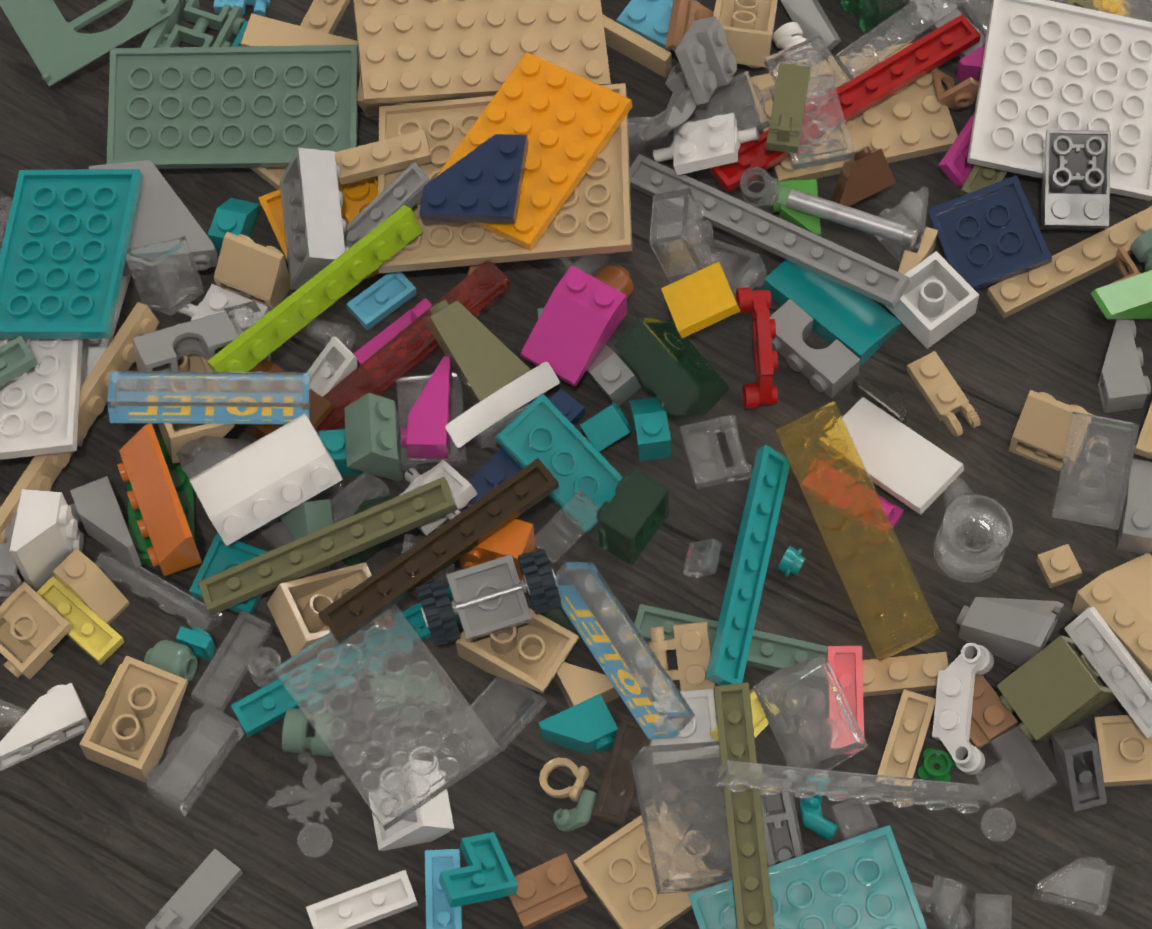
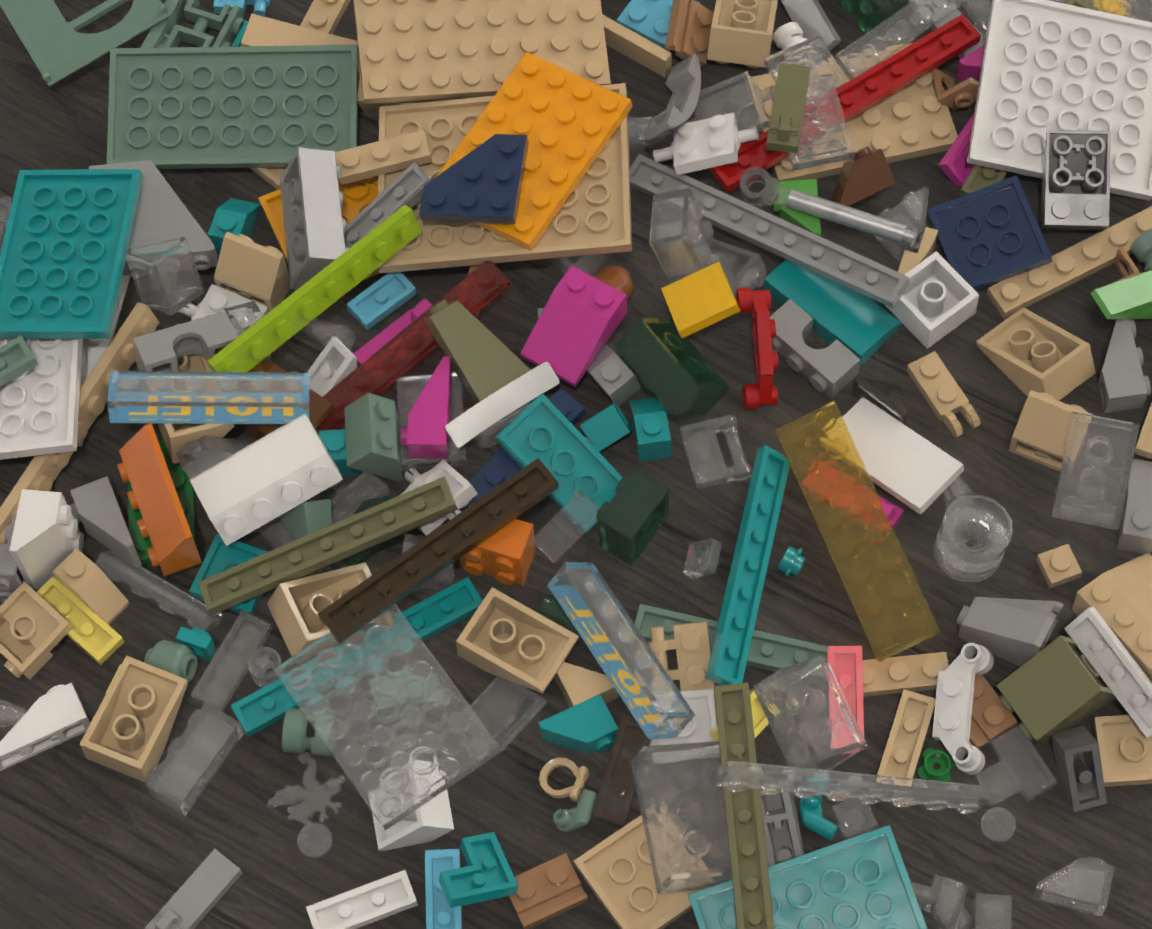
plate [416,548,562,647] -> none
light grey plate [675,16,737,105] -> none
none -> tan slope [976,307,1096,401]

